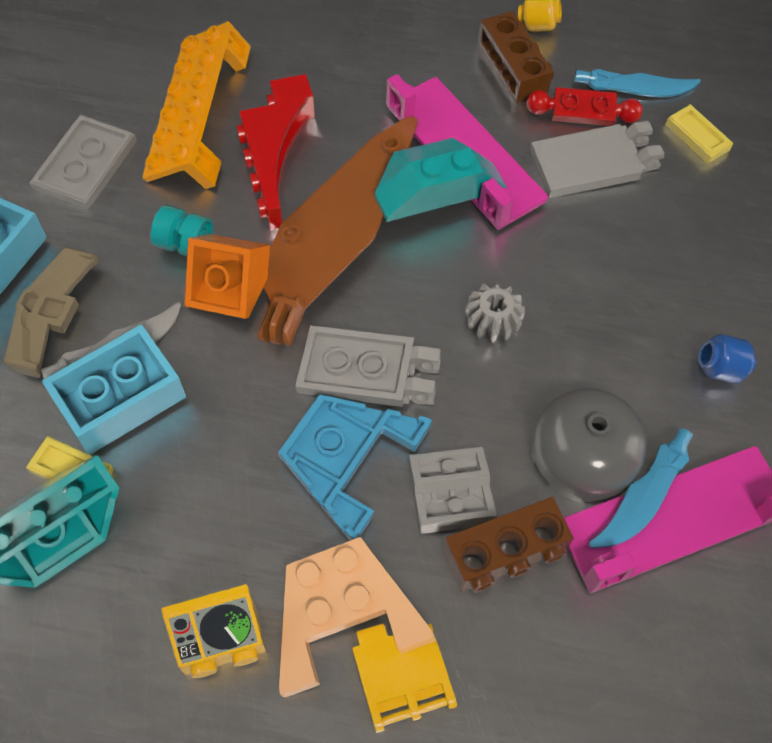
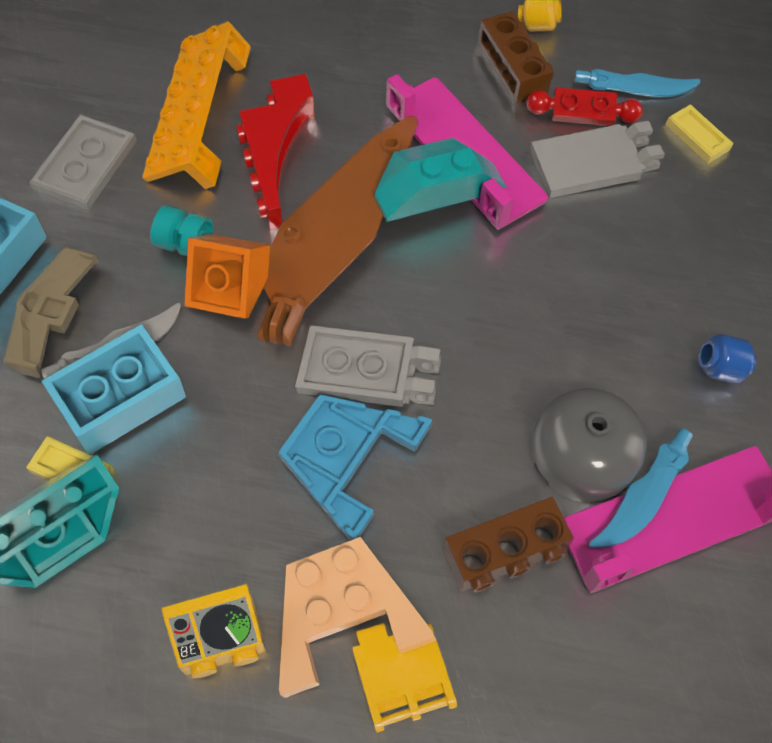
light grey slope [409,446,498,534] -> none
light grey gear [465,281,525,343] -> none

